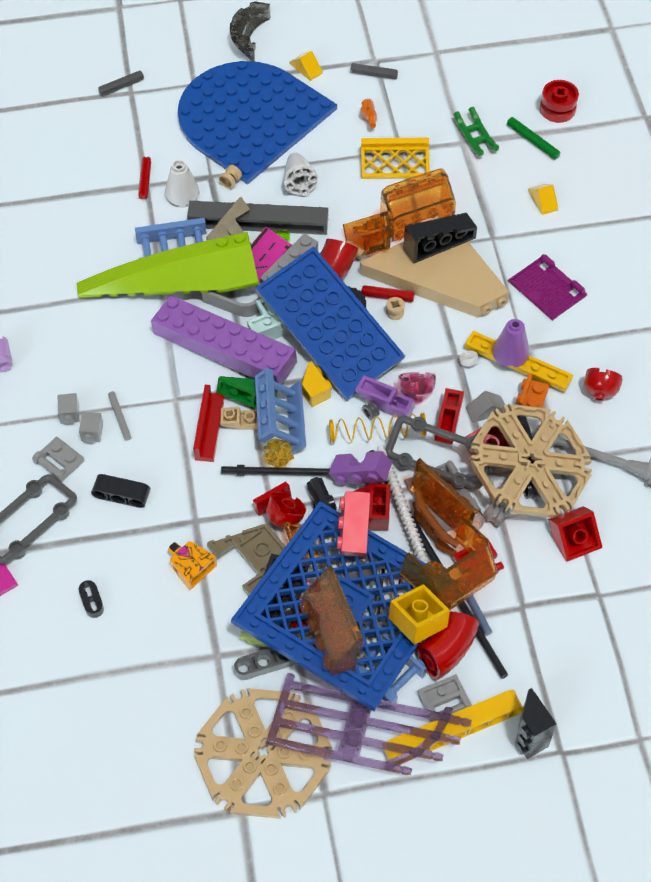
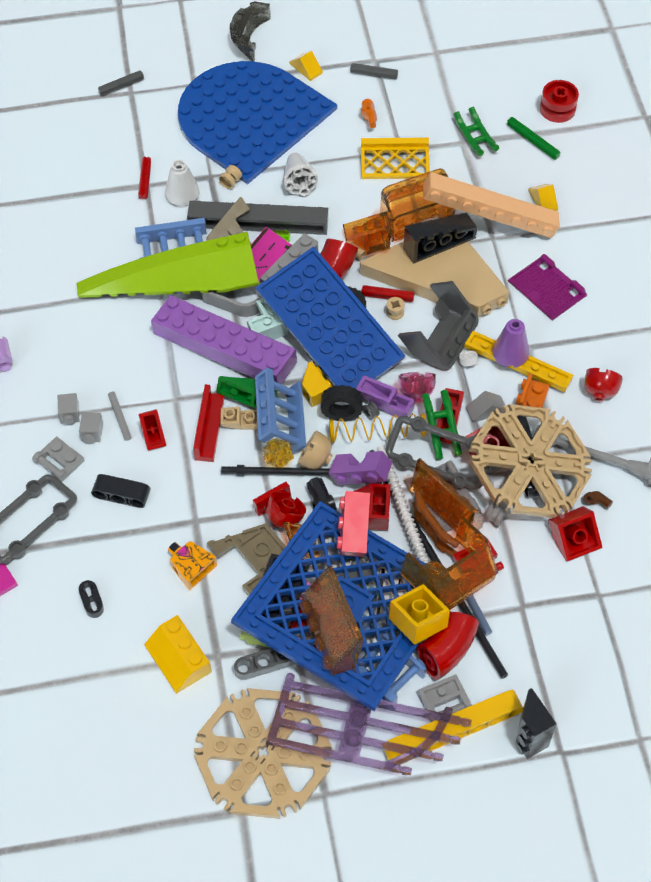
none -> red slope [138,409,167,451]
none -> yellow slope [144,615,212,694]
none -> tan cylinder [297,430,333,469]
none -> black tyre [321,385,363,422]
none -> dark grey windscreen [398,281,479,369]
none -> green piece [422,390,462,459]
none -> light nougat brick [423,172,560,238]
none -> reddish brown arm [583,491,613,509]

